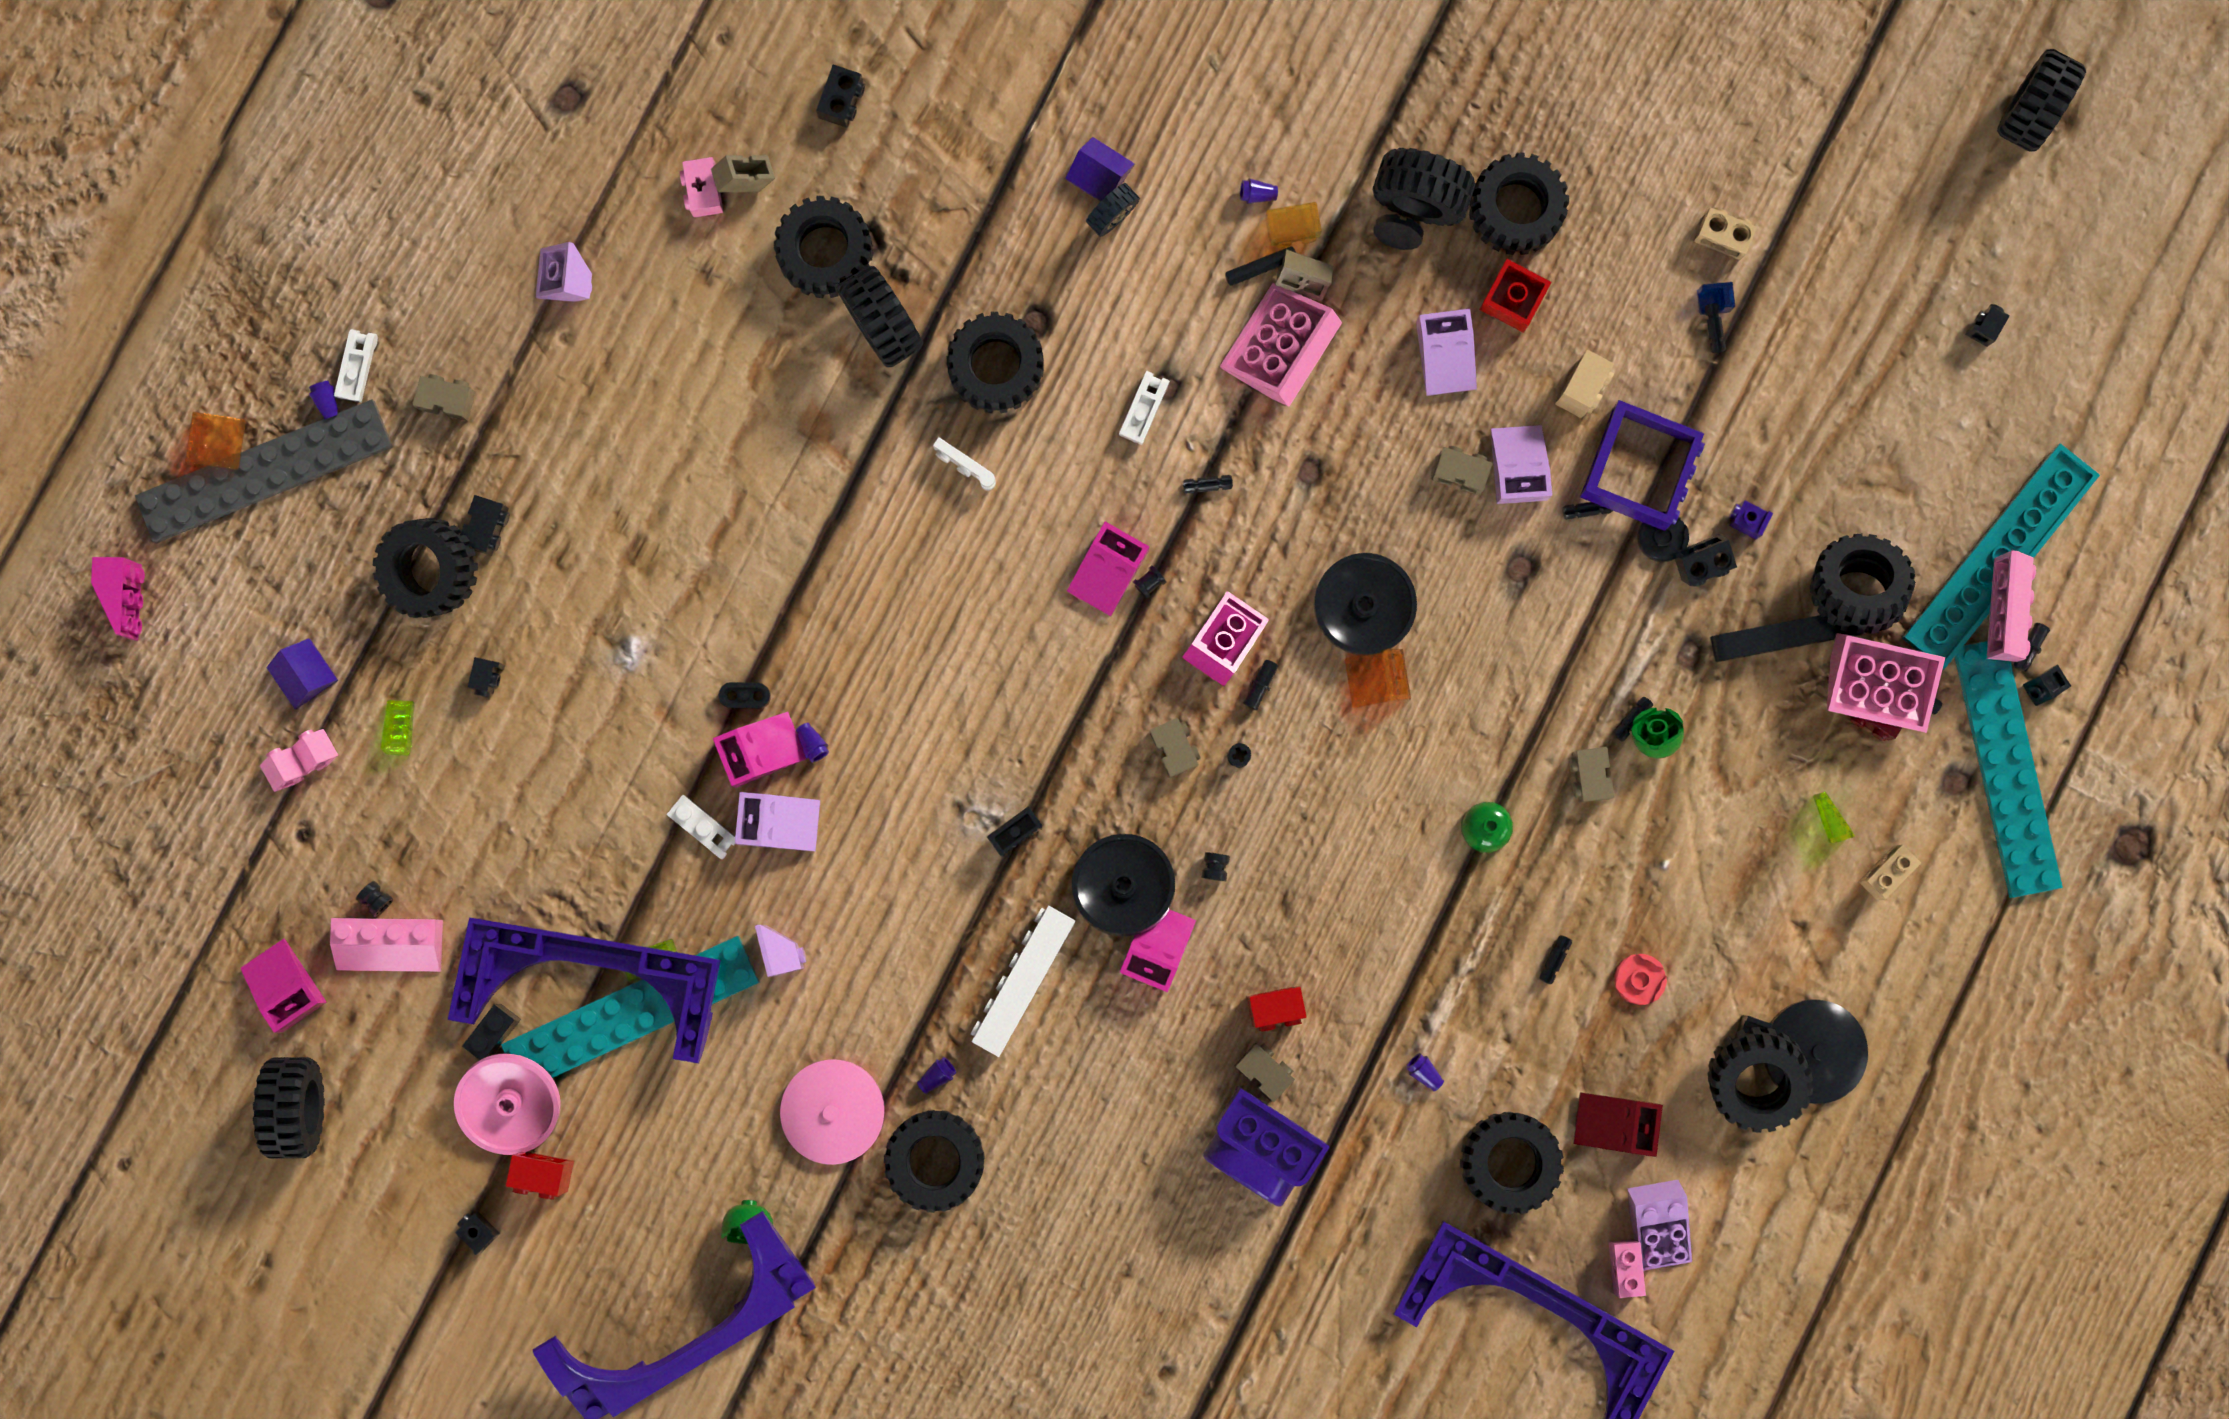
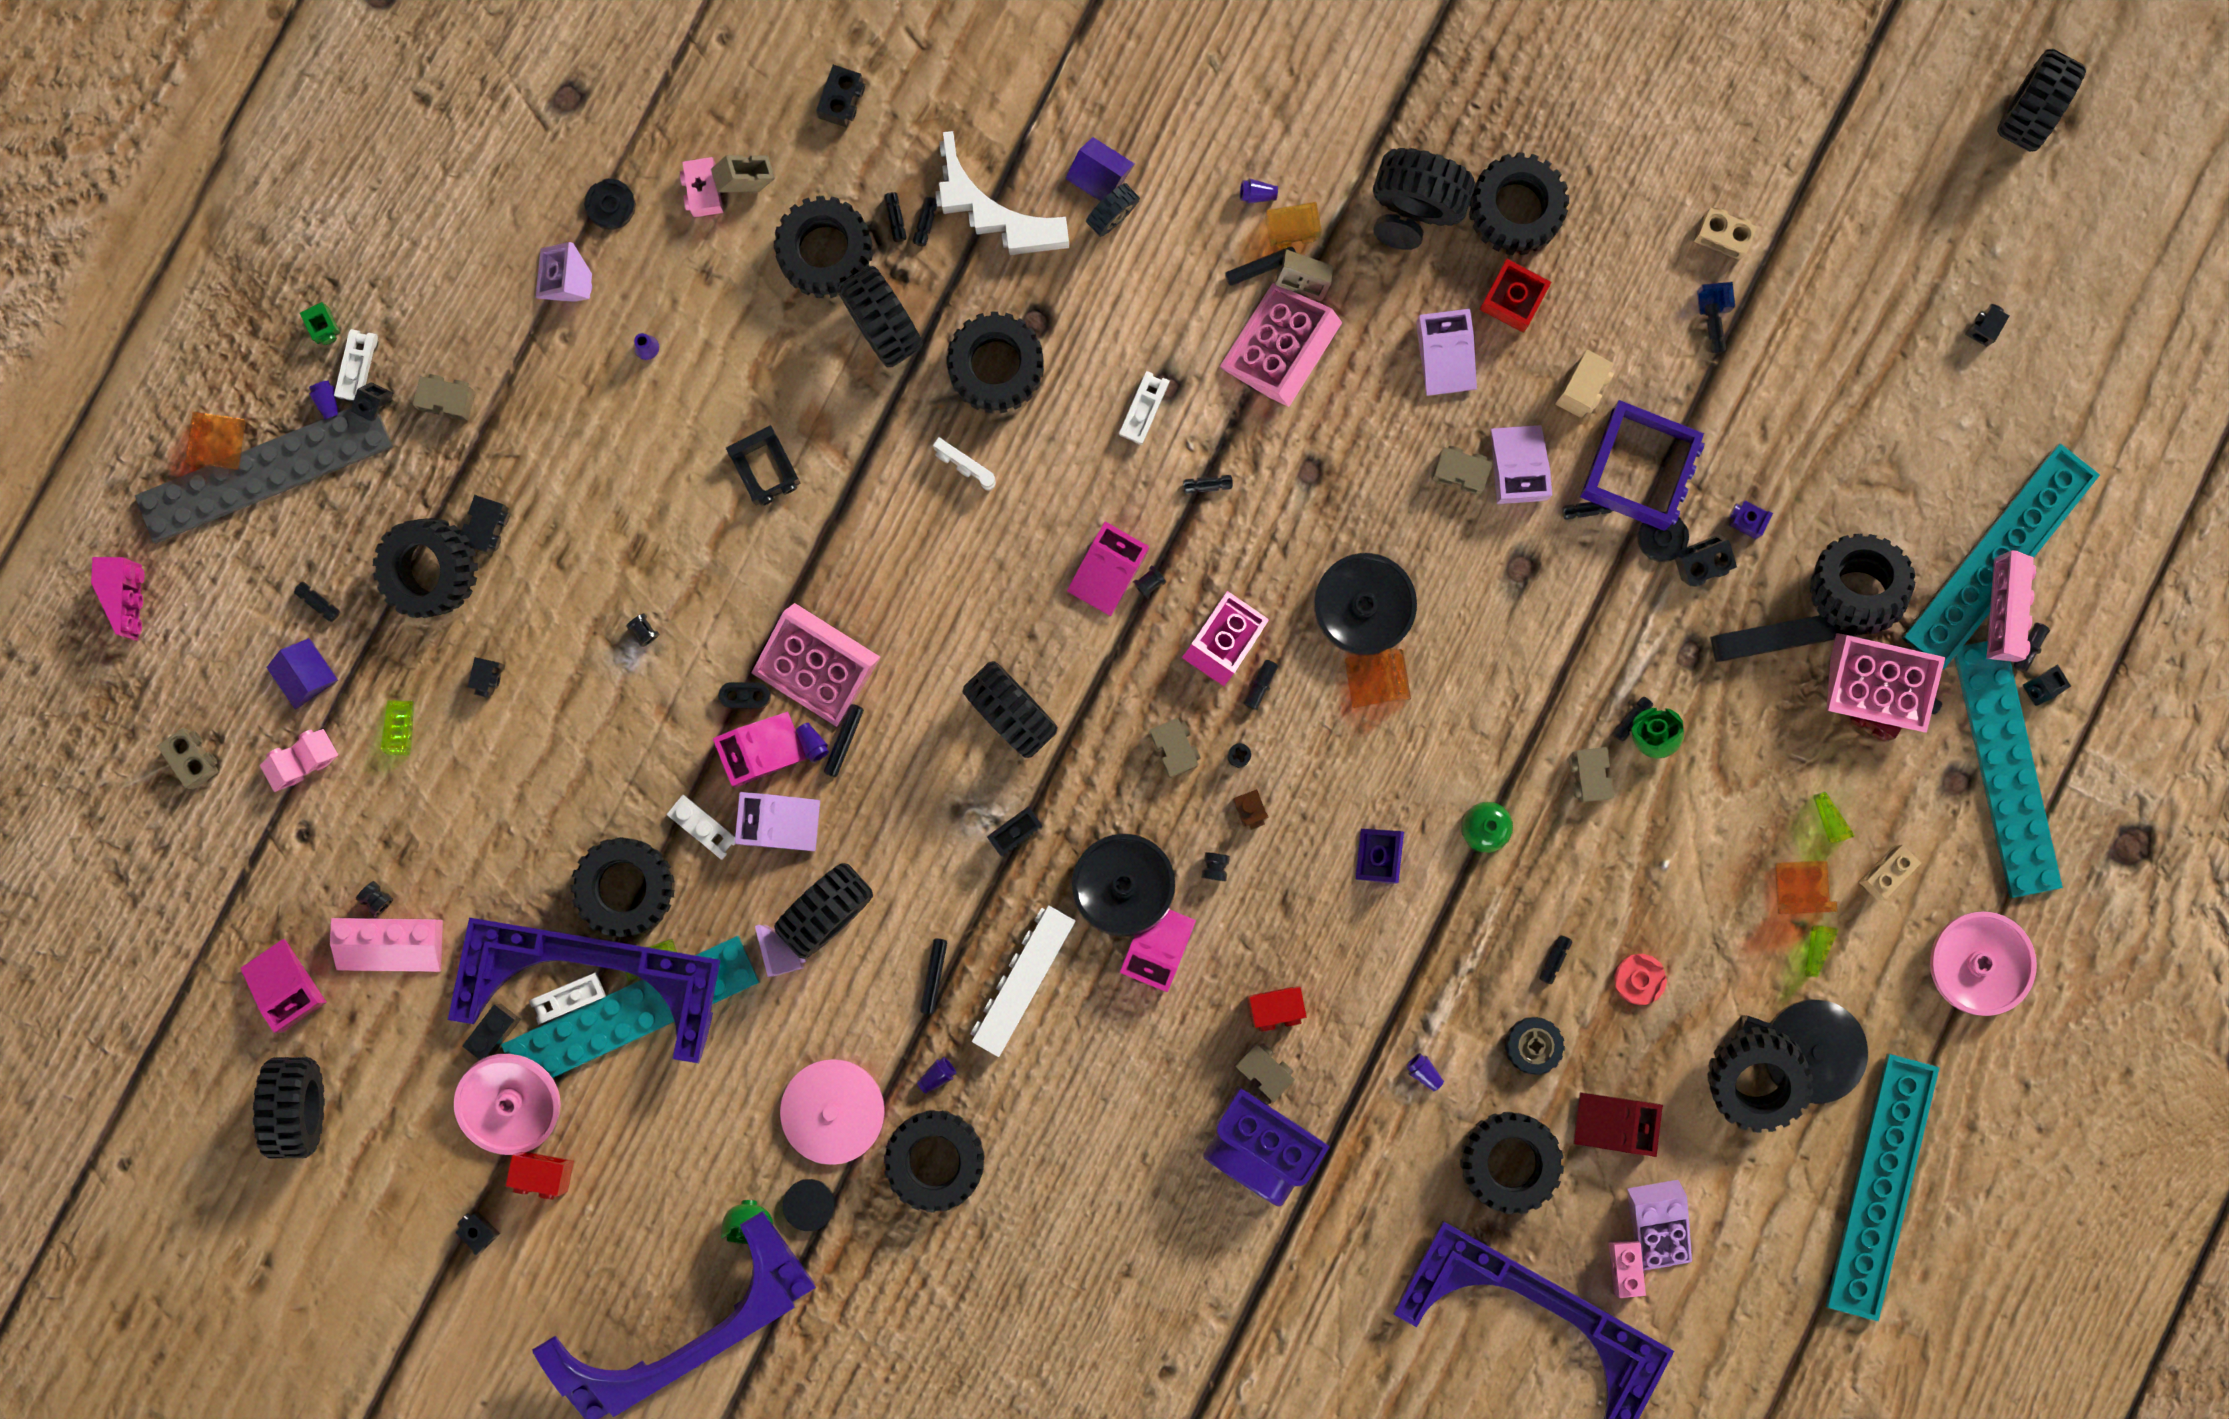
none -> dark tan brick [157,728,219,790]
none -> black axle [294,582,340,622]
none -> green brick [300,302,341,345]
none -> black bracket [351,382,394,421]
none -> white plate [529,973,606,1025]
none -> black tyre [570,837,675,937]
none -> black tile [584,178,636,230]
none -> black bush [626,613,660,647]
none -> dark purple cone [634,333,659,360]
none -> black panel [726,425,801,506]
none -> bright pink slope [751,603,880,727]
none -> black tyre [774,863,873,959]
none -> black tile [783,1179,835,1231]
none -> black axle [824,704,864,777]
none -> black axle [884,192,907,242]
none -> black axle [913,197,937,246]
none -> black axle [920,938,947,1015]
none -> white arch [935,131,1069,255]
none -> black tyre [962,661,1058,758]
none -> reddish brown bracket [1233,789,1269,830]
none -> dark purple slope [1355,828,1404,884]
none -> black wheel [1505,1017,1565,1075]
none -> clear orange bracket [1775,861,1838,914]
none -> clear neon green slope [1805,925,1839,978]
none -> teal plate [1825,1053,1940,1322]
none -> bright pink dish [1930,912,2037,1016]

